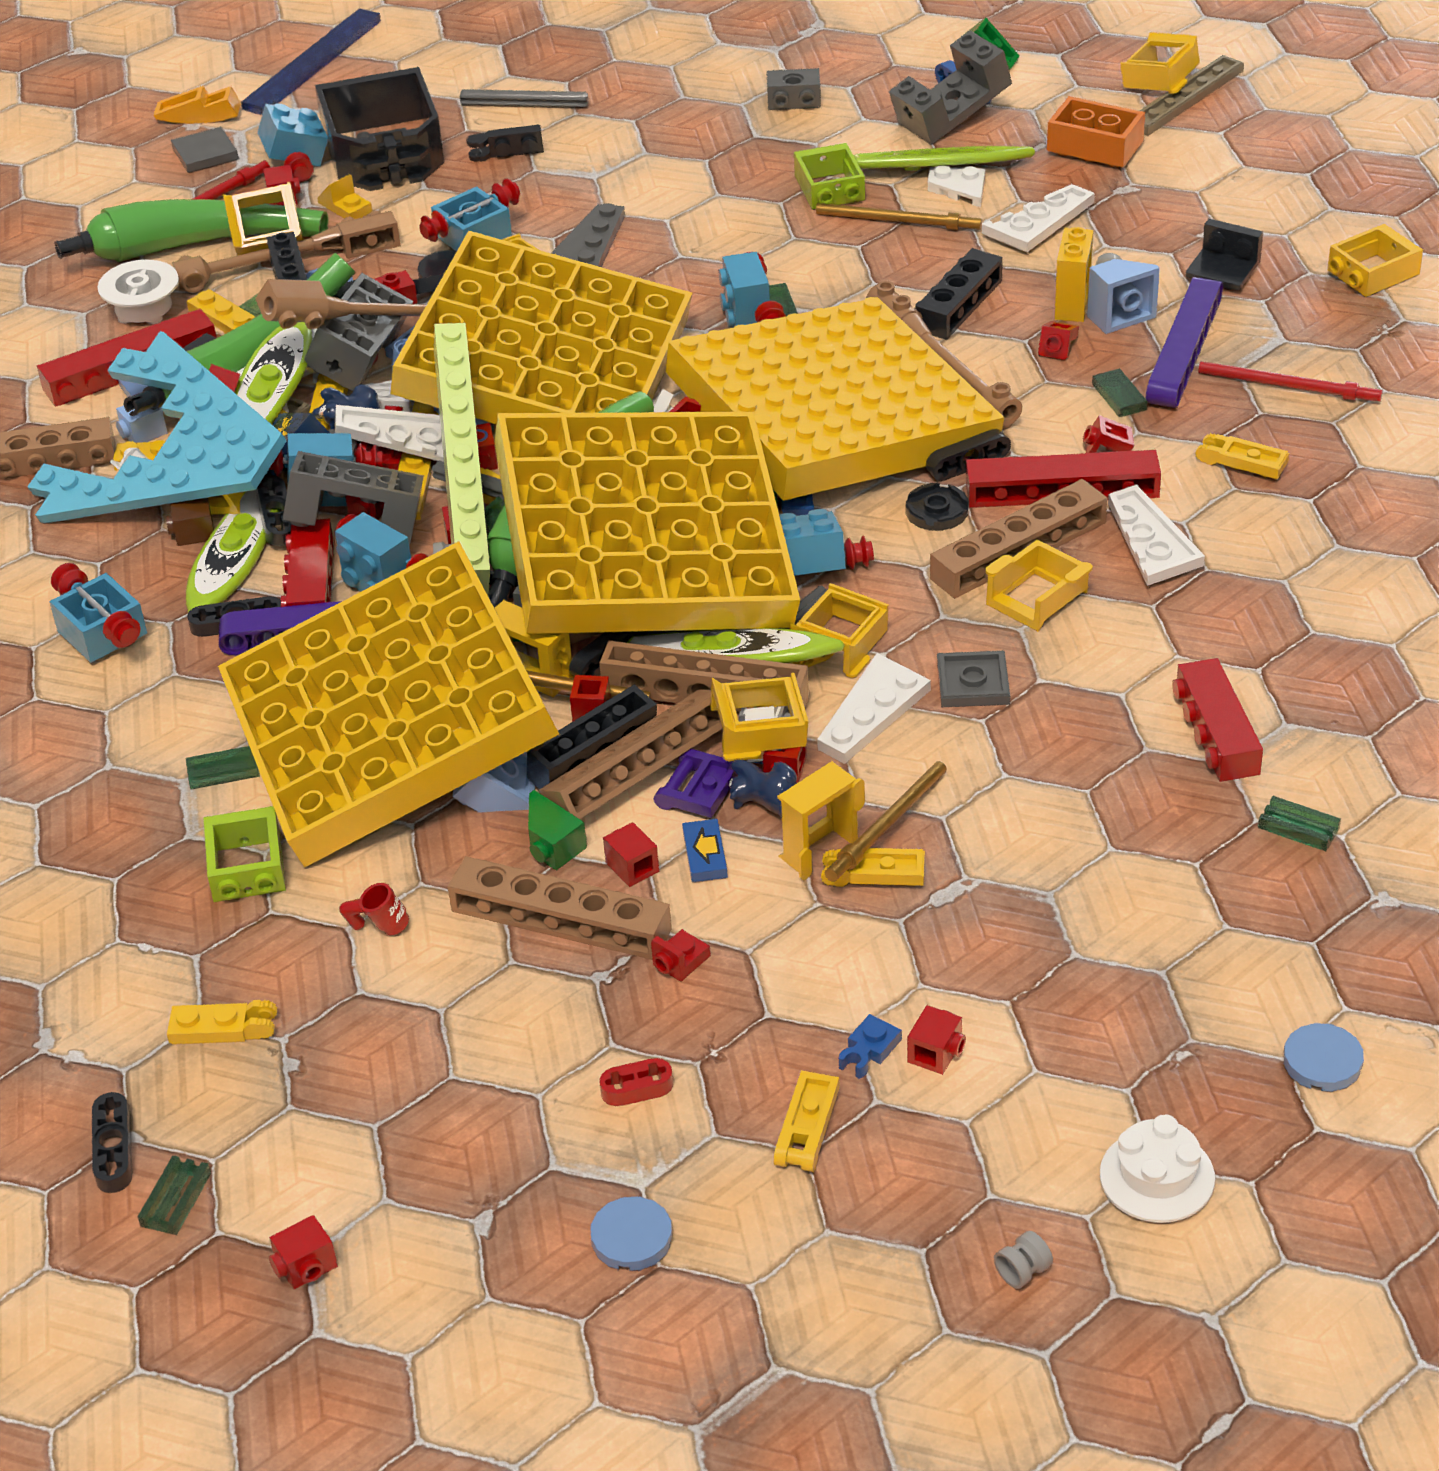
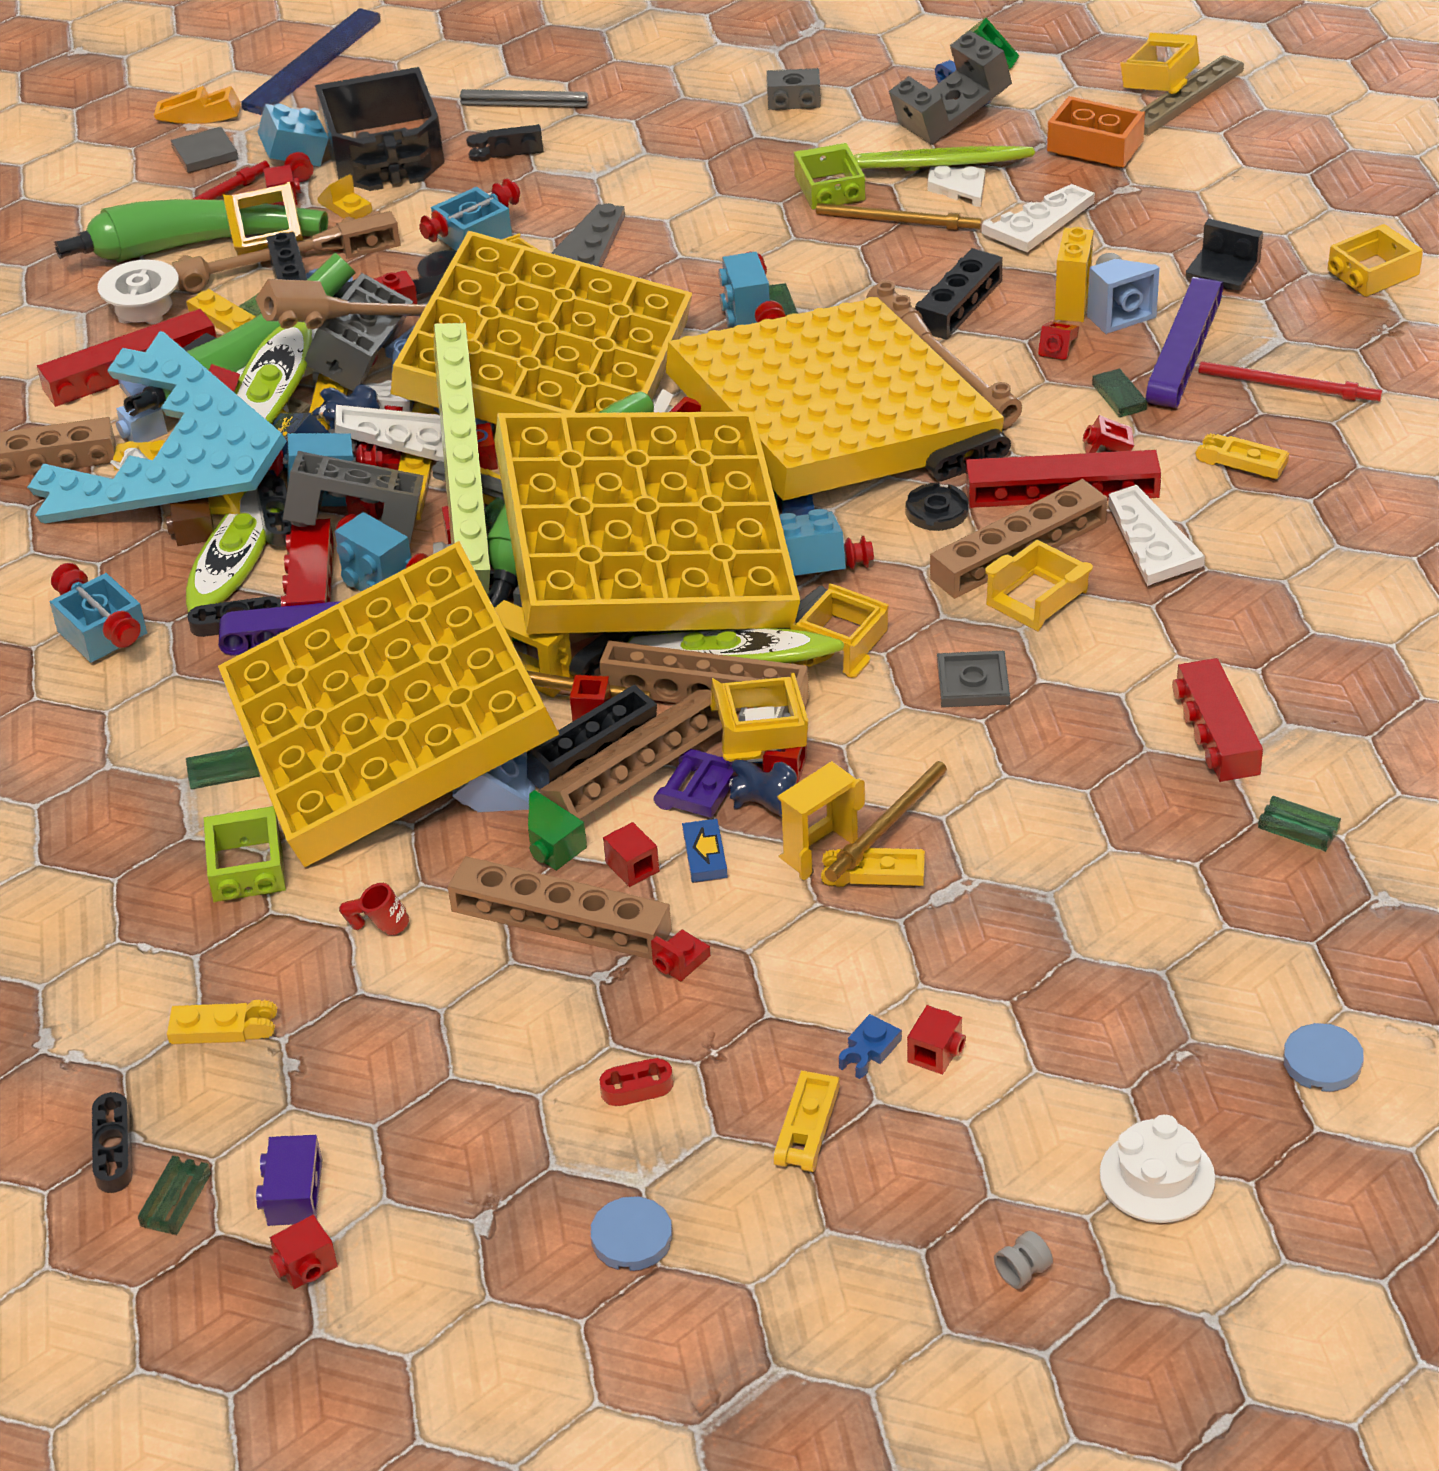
white wing [817,653,931,764] -> none
none -> dark purple brick [256,1135,322,1226]

